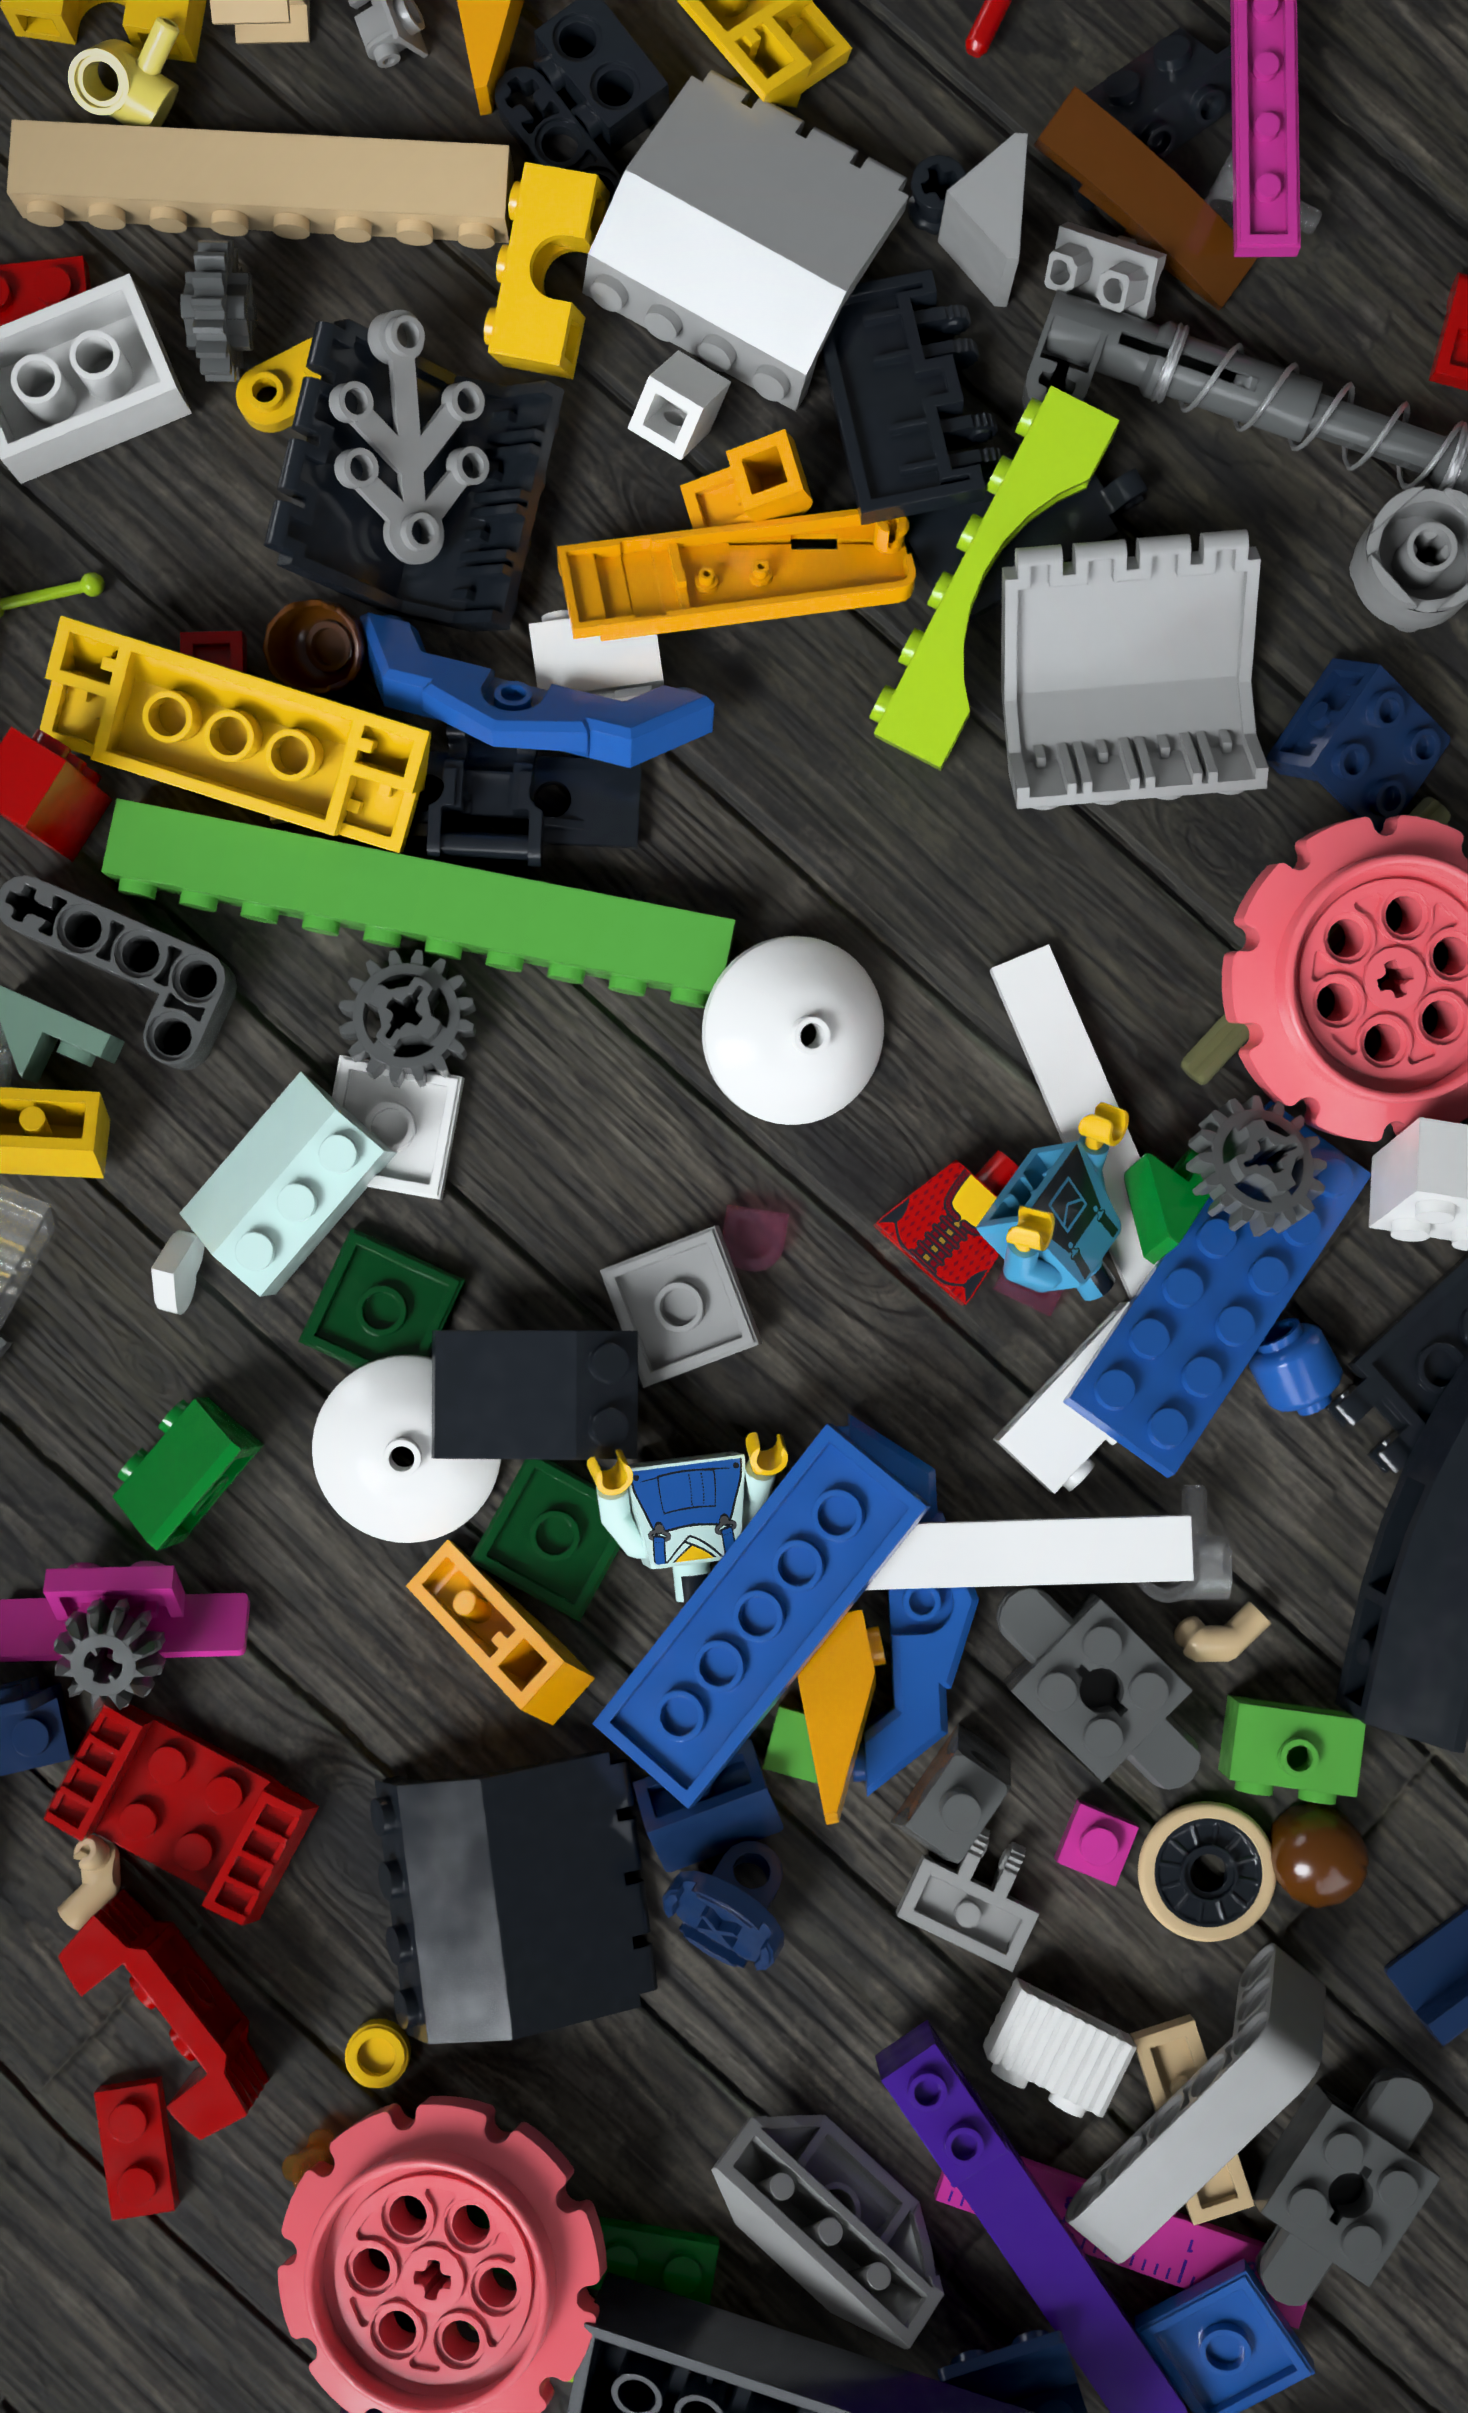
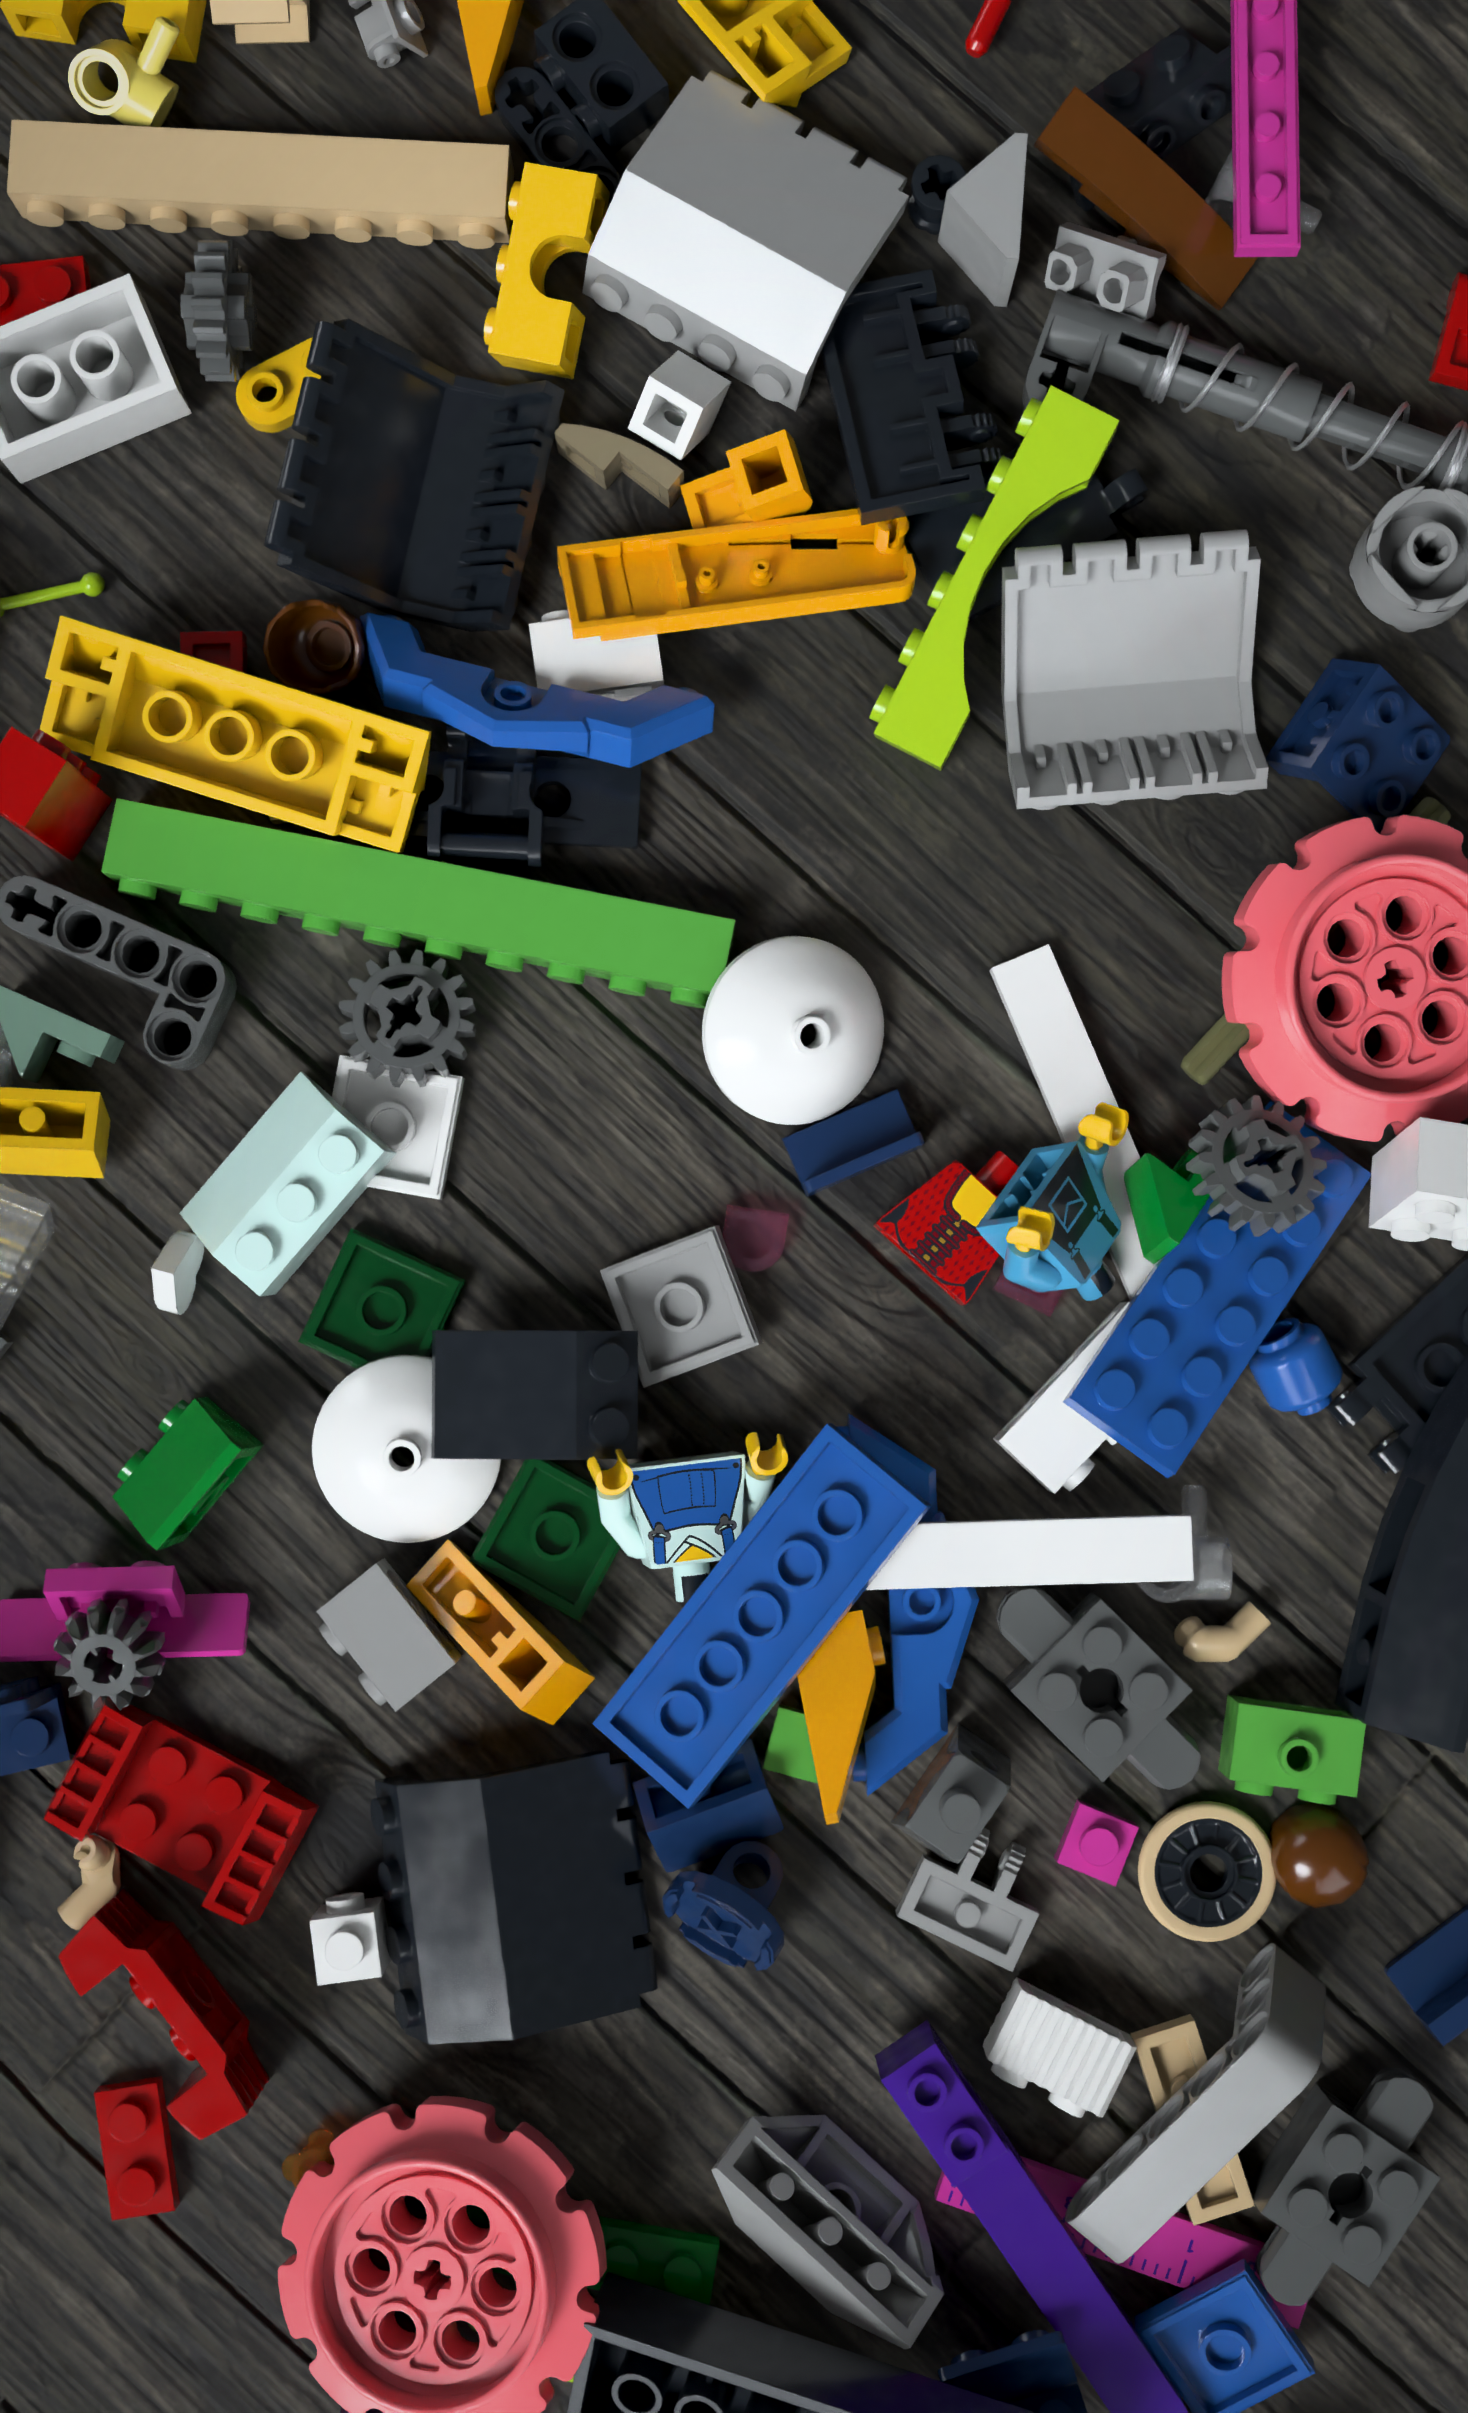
light grey plant [329,310,489,565] -> none
yellow tile [345,2019,411,2089] -> none
none -> white brick [310,1892,391,1986]
none -> light grey brick [316,1558,462,1712]
none -> dark tan slope [555,423,685,509]
none -> dark blue panel [782,1089,925,1197]

